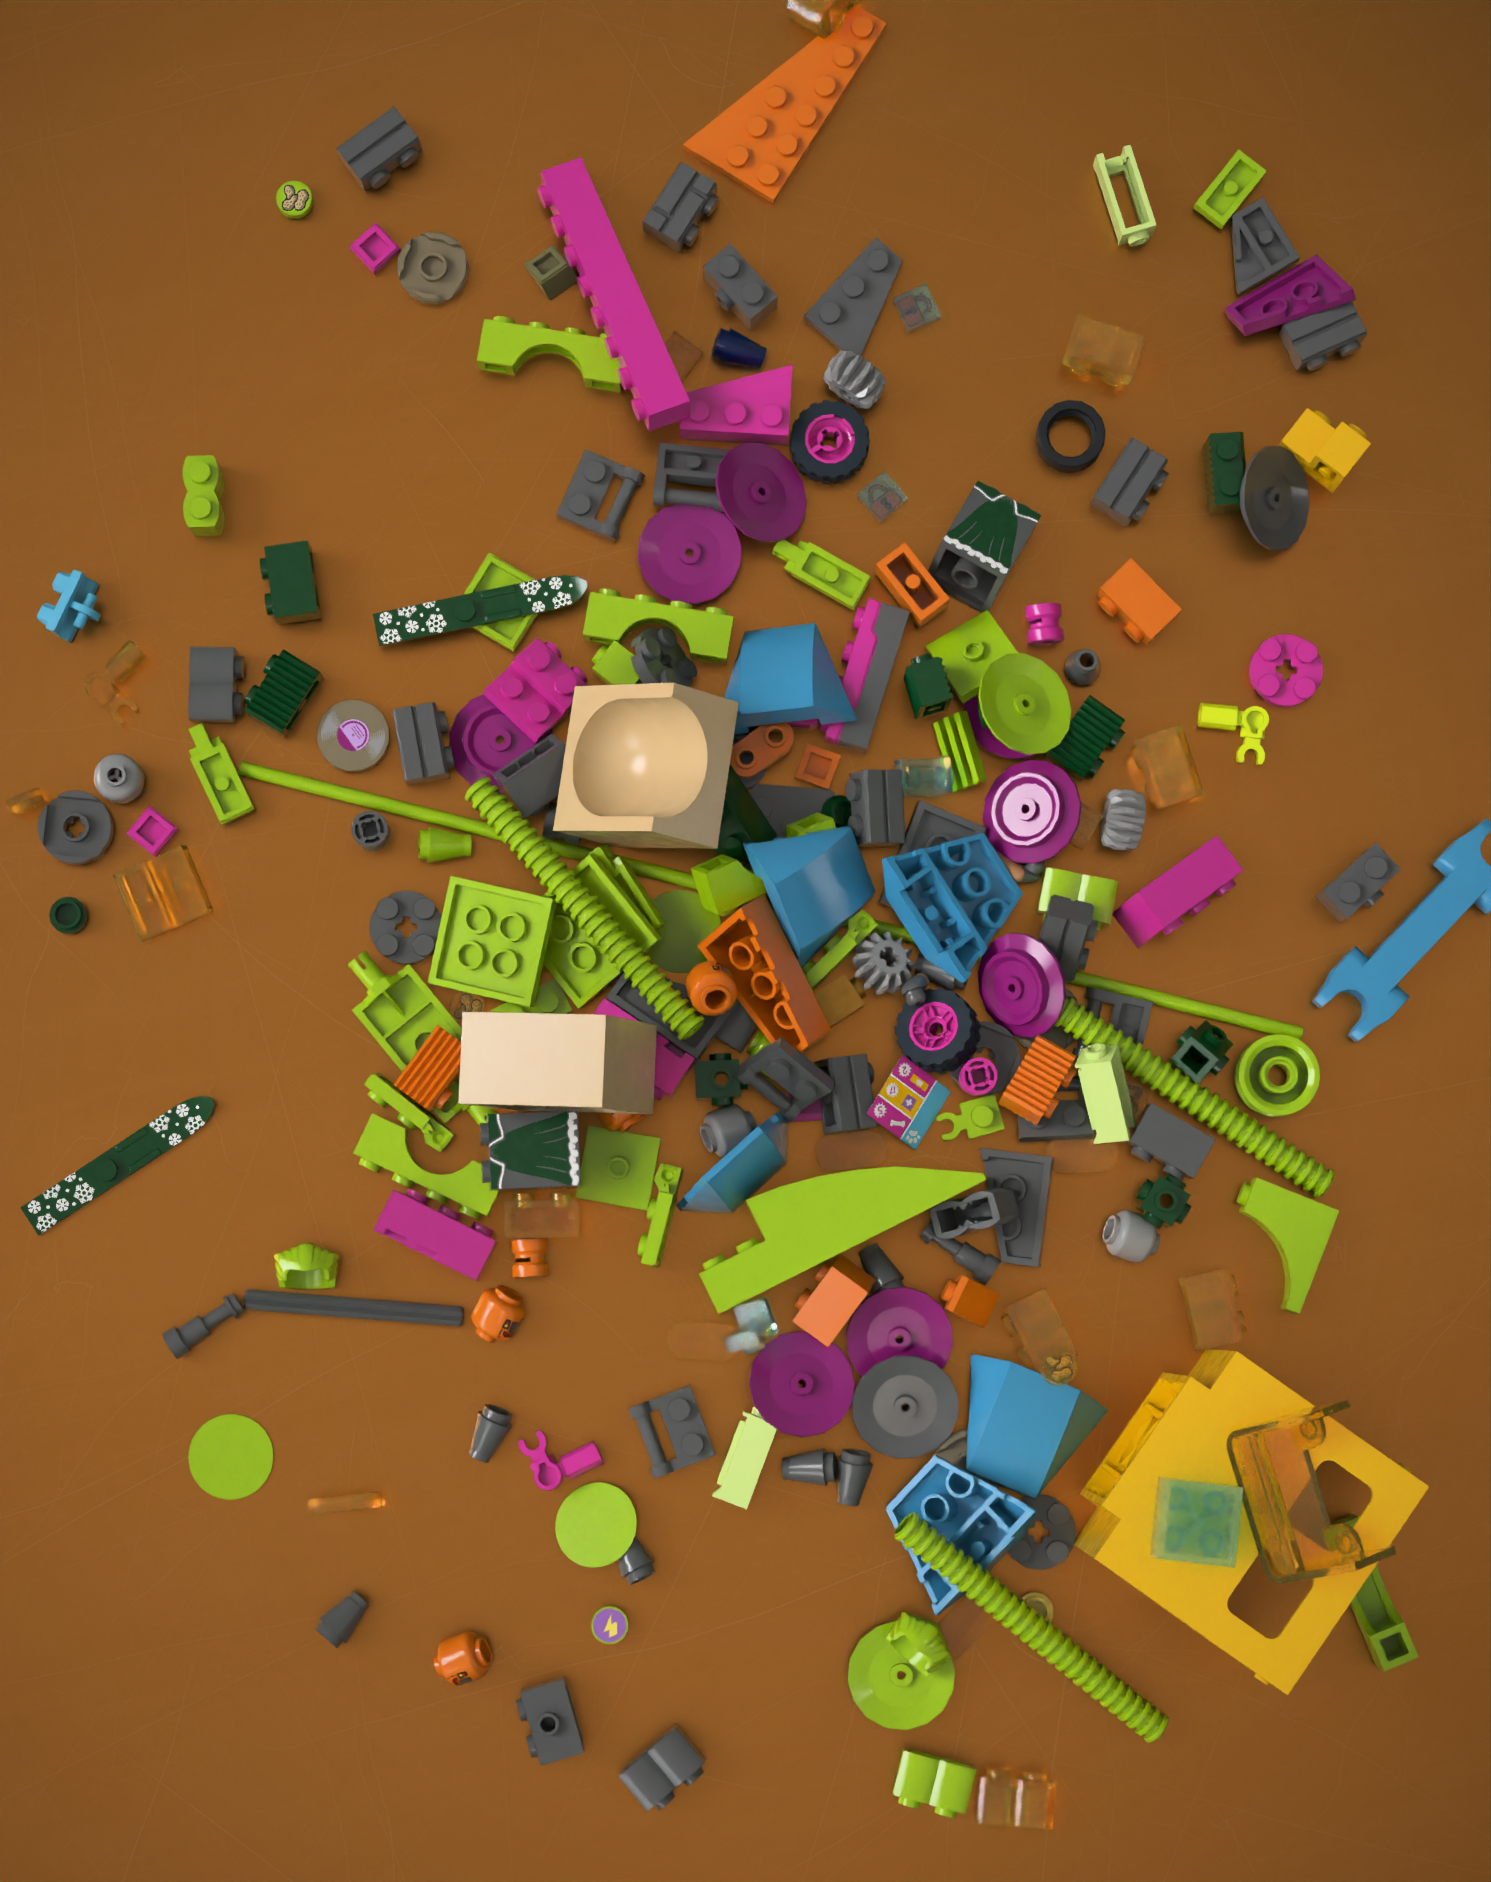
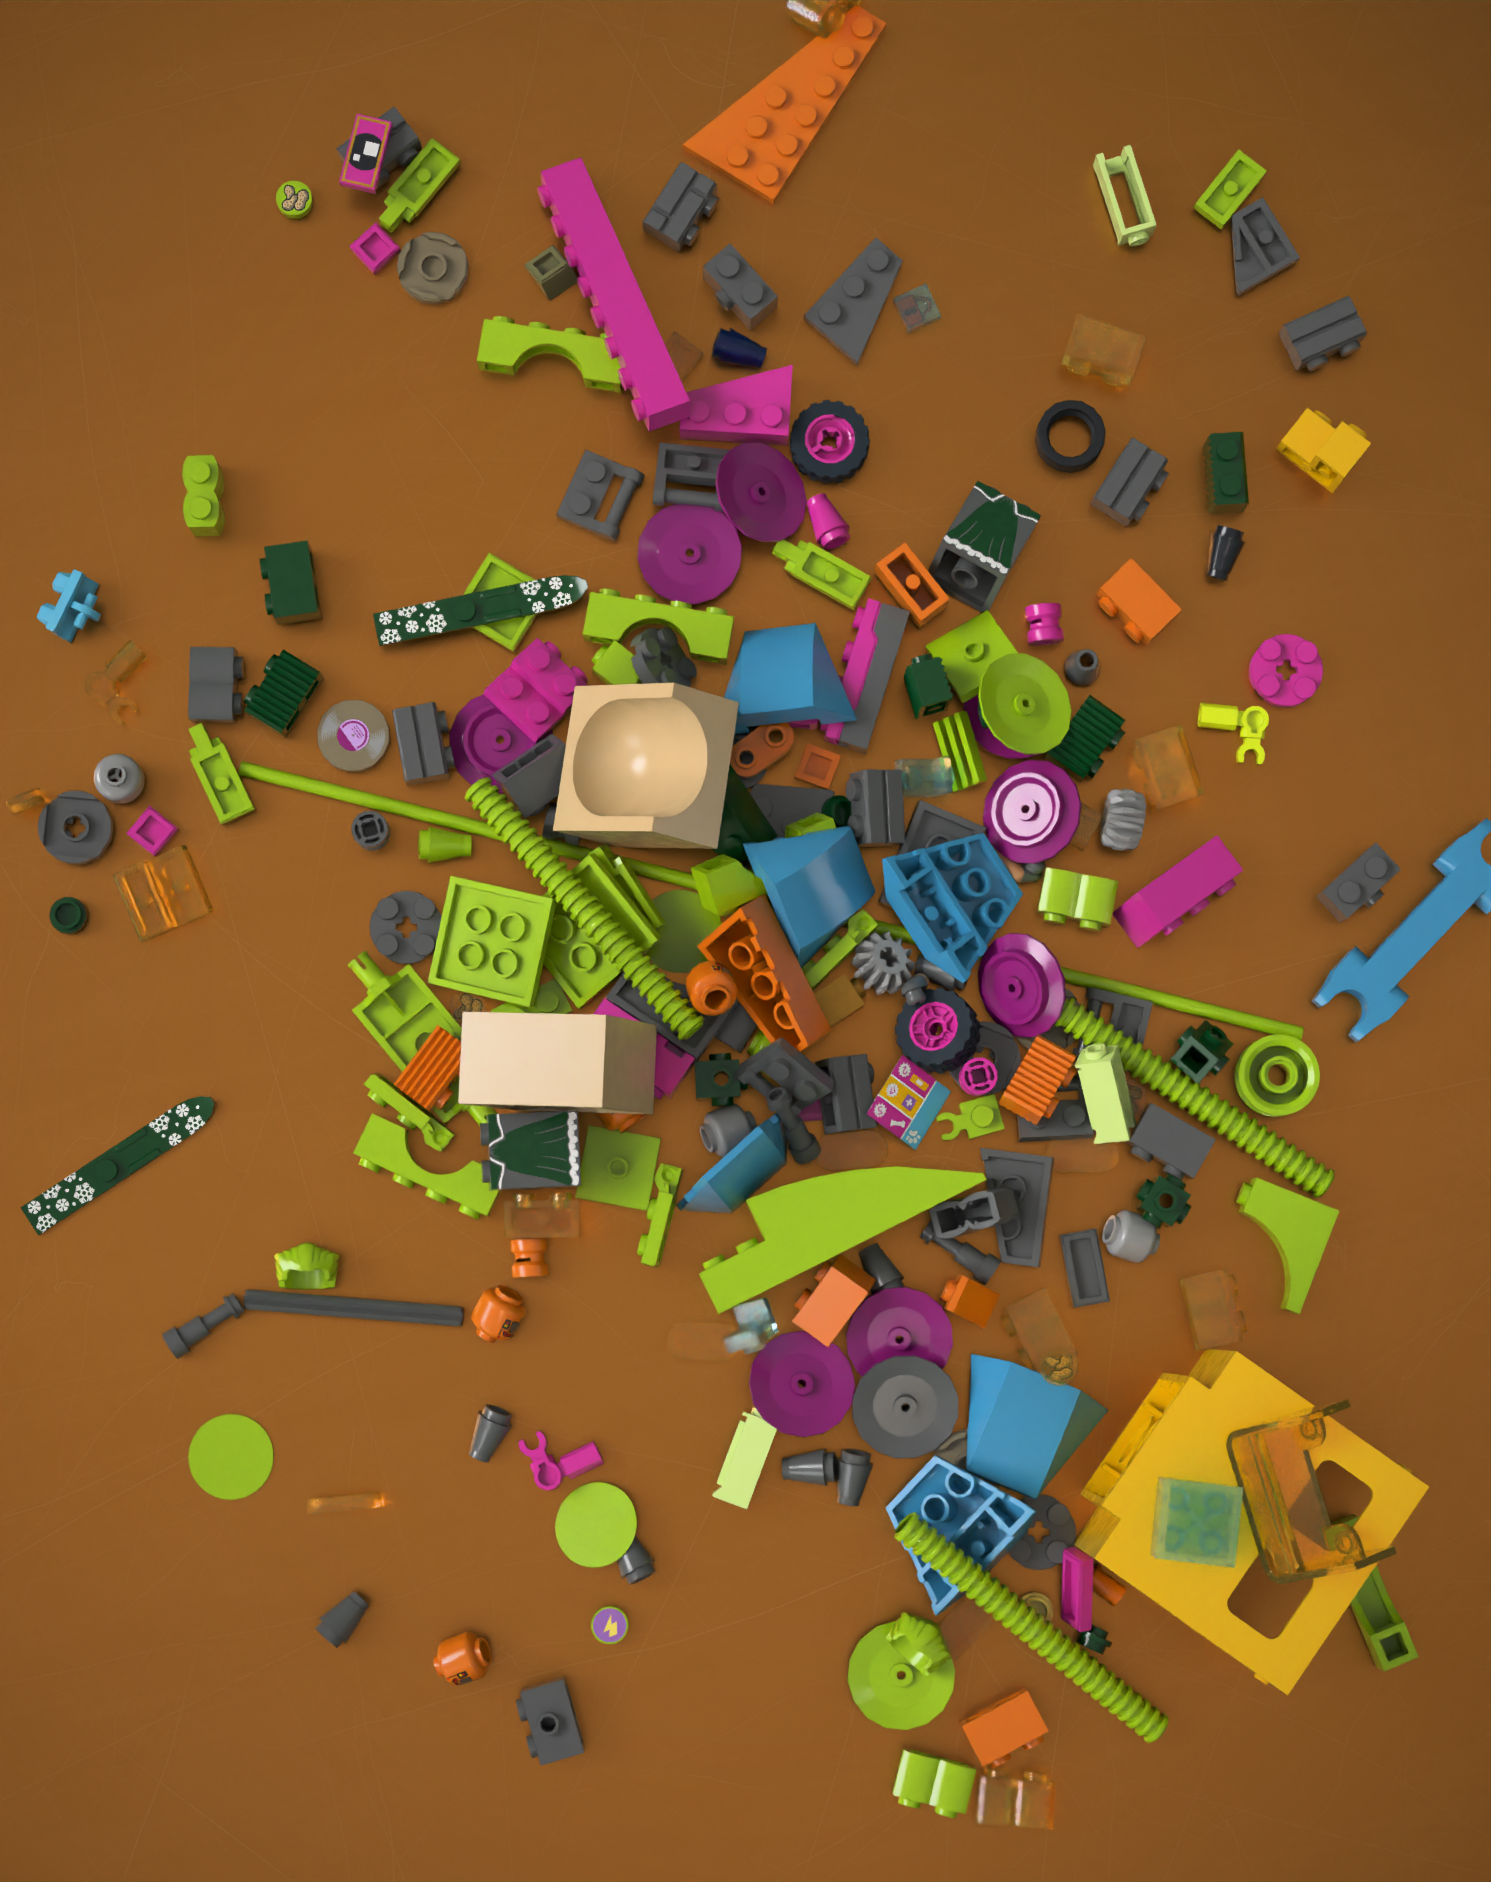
dark pink wedge [373,1188,498,1281] -> none
dark grey brick [618,1725,706,1811] -> none
dark grey plate [628,1385,716,1479] -> none
light grey gear [823,350,886,409] -> none
clear light blue tile [857,471,908,523] -> none
dark grey brick [1038,894,1098,982] -> none
magenta wing [1225,255,1356,336] -> none
dark grey piece [1240,446,1309,550] -> none
none -> tile [339,114,393,194]
none -> lime hinge [379,138,461,234]
none -> dark grey piece [766,1087,821,1164]
none -> dark pink cone [806,493,850,550]
none -> orange brick [959,1687,1049,1768]
none -> dark grey tile [1059,1229,1110,1308]
none -> dark pink tile [1061,1547,1094,1632]
none -> dark green plate [1076,1624,1113,1655]
none -> orange pin [1093,1563,1127,1607]
none -> black cone [1206,525,1245,581]

